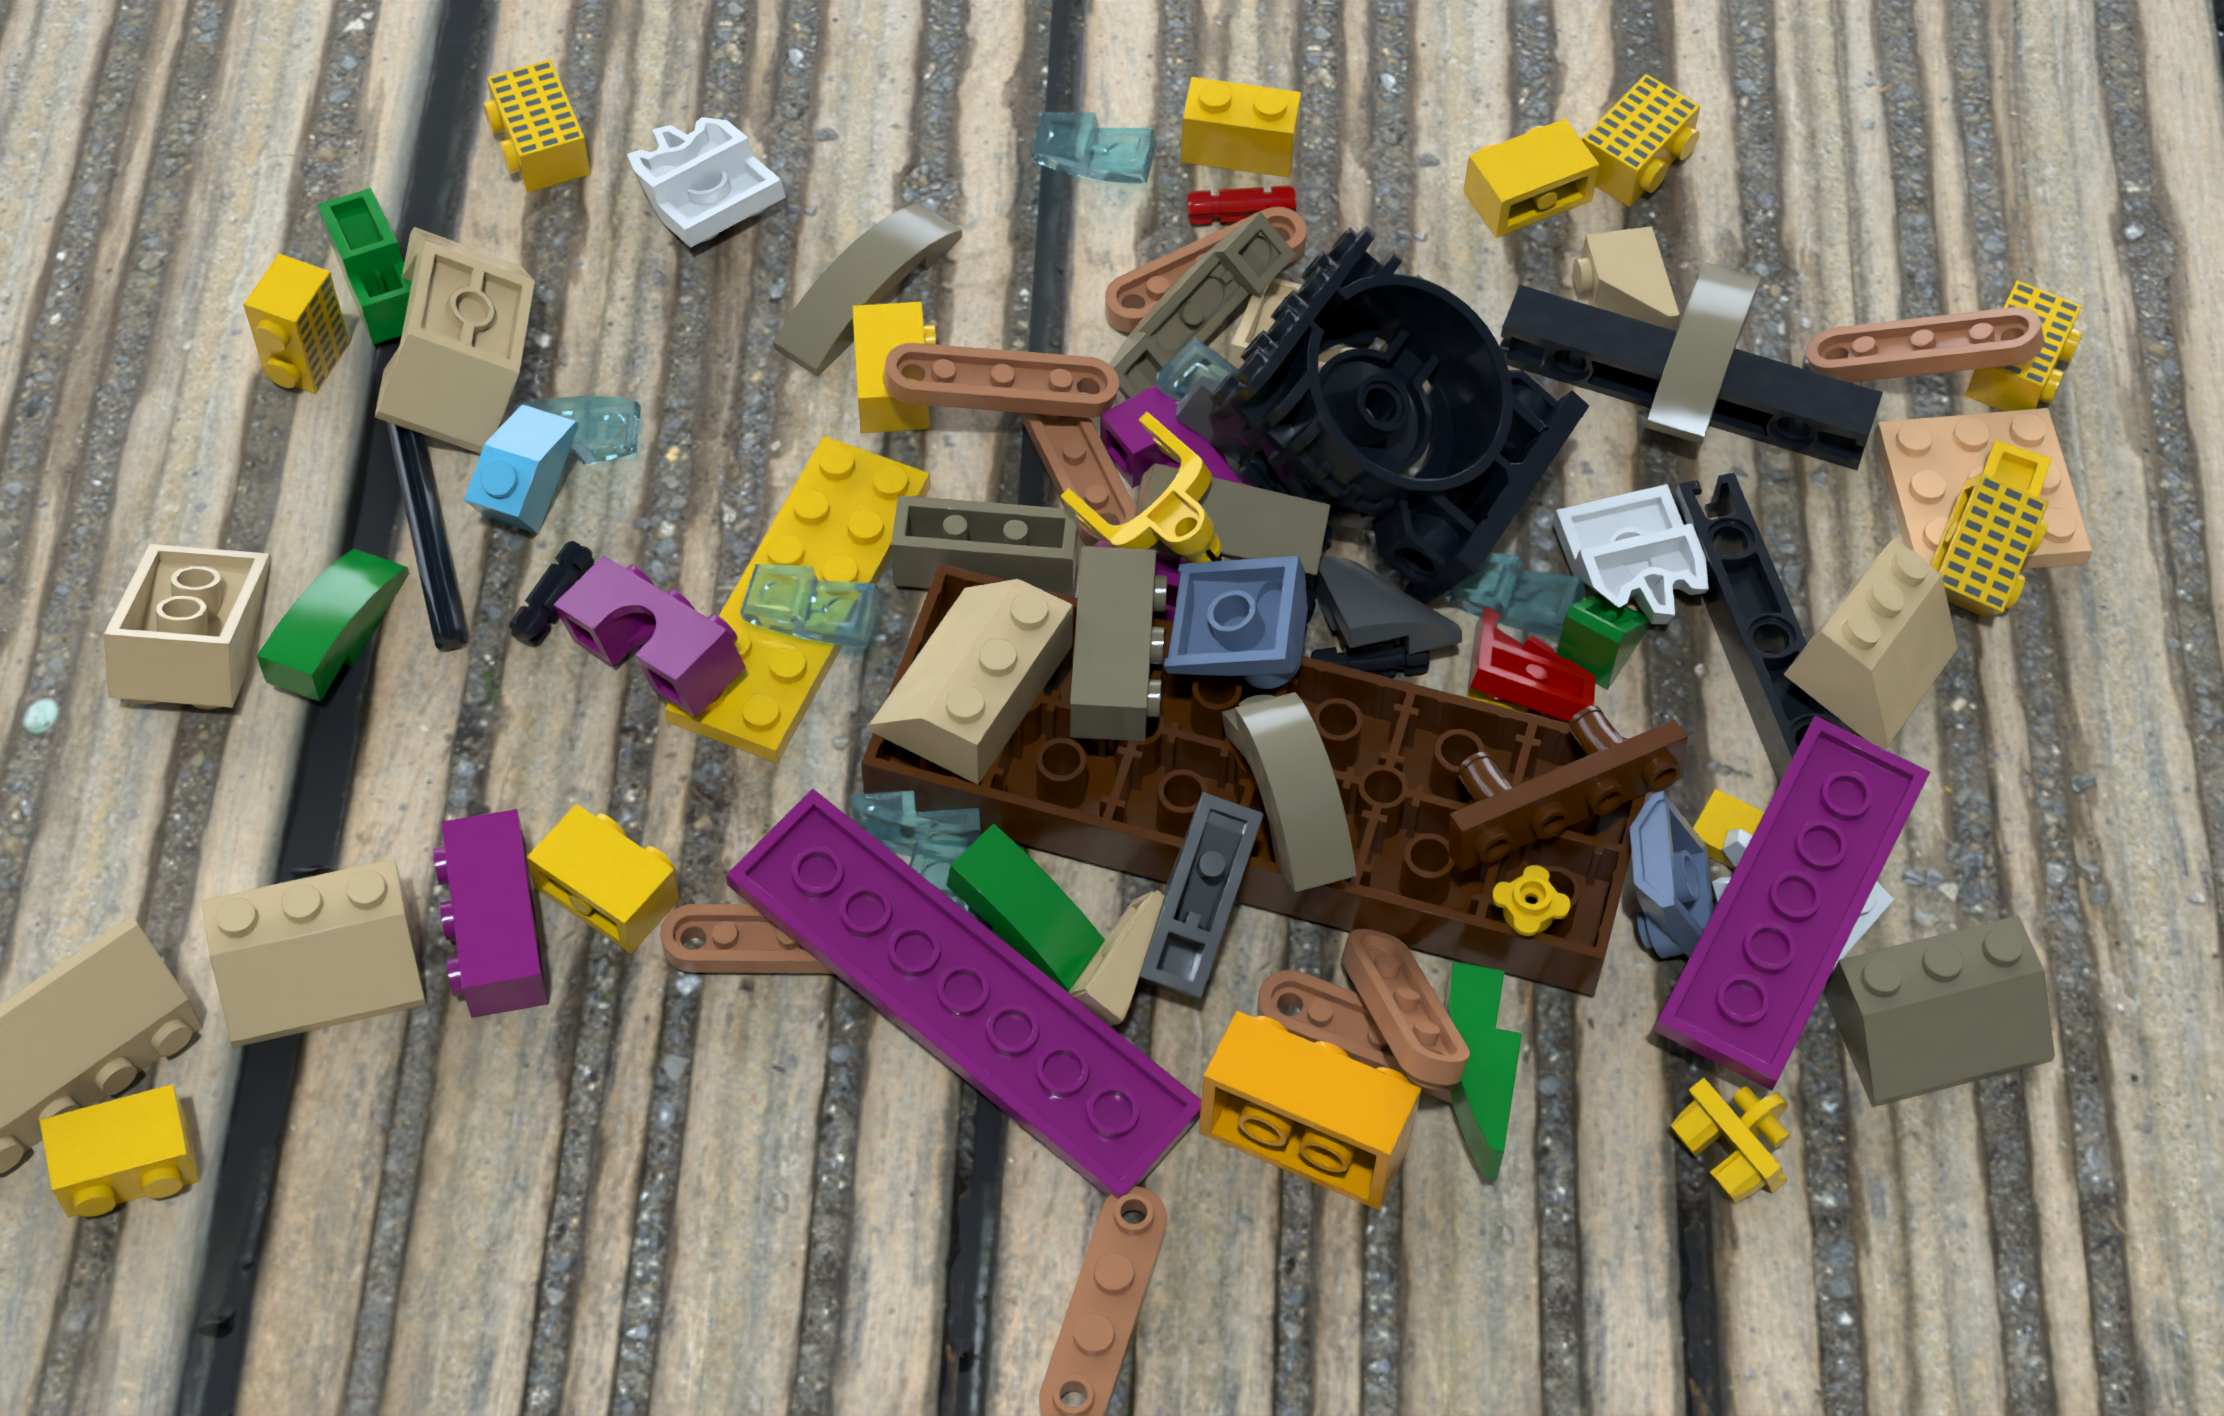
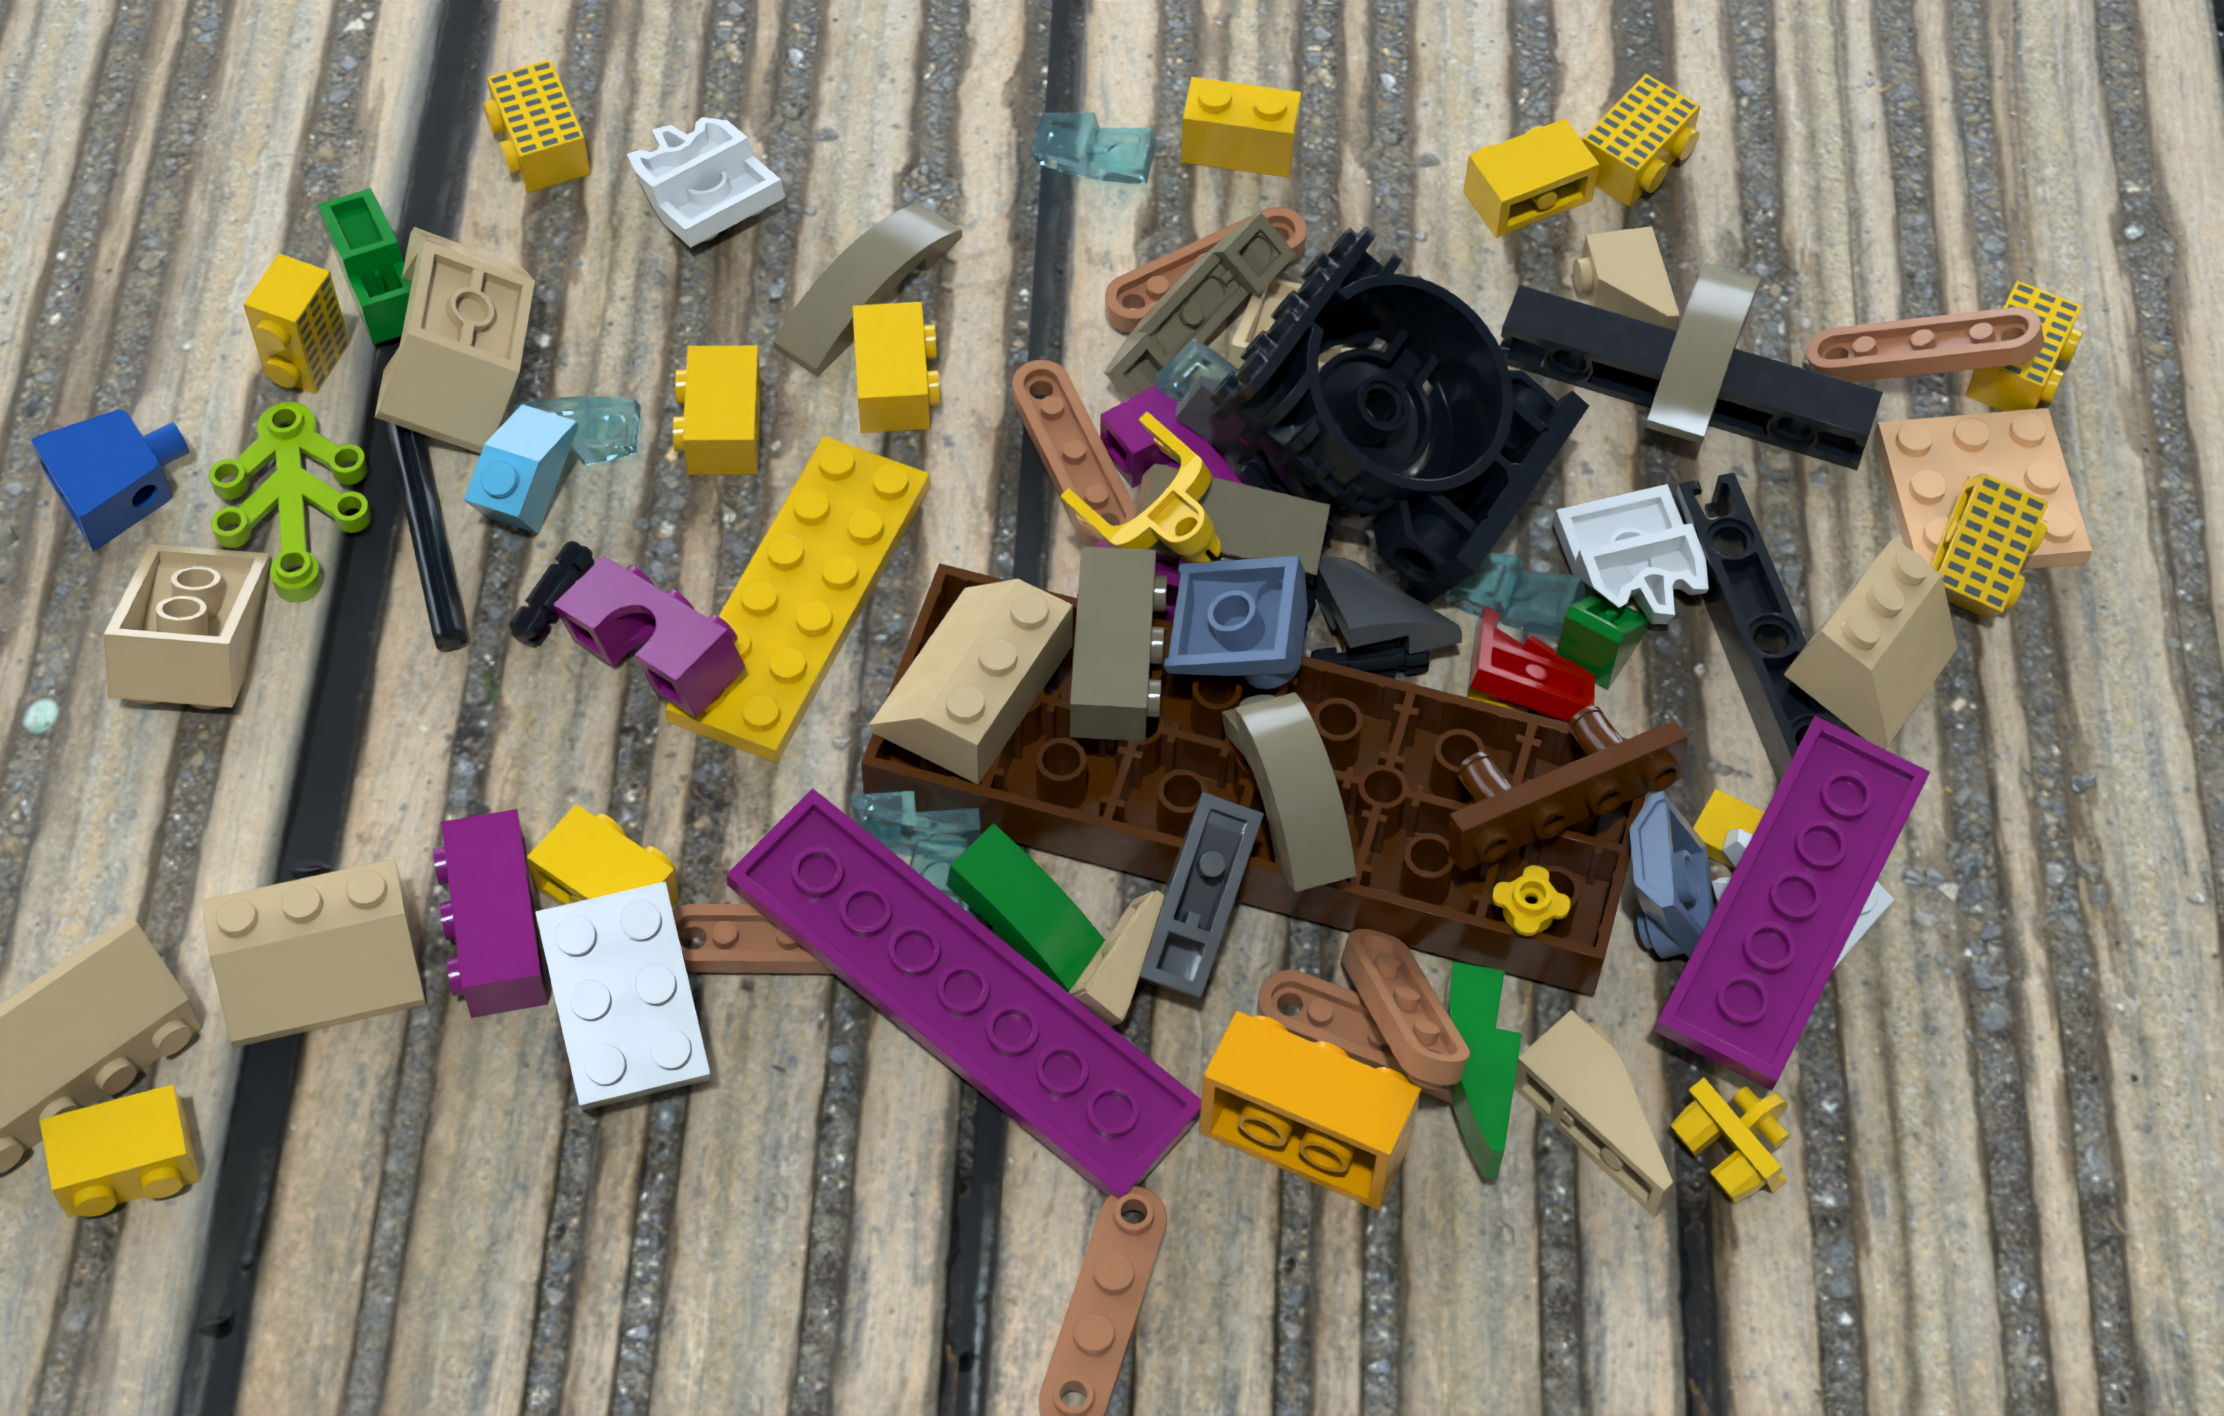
green slope [257,549,409,702] -> none
clear light blue slope [740,564,882,647] -> none
nougat plate [883,343,1119,418] -> none
dark tan brick [891,495,1079,597] -> none
red axle [1186,185,1297,225] -> none
dark tan slope [1824,915,2055,1107] -> none
yellow tile [1983,439,2052,498] -> none
none -> blue torso [31,410,190,551]
none -> lime plant [209,402,371,603]
none -> white brick [536,881,710,1111]
none -> yellow brick [673,345,762,475]
none -> tan slope [1514,1009,1673,1218]

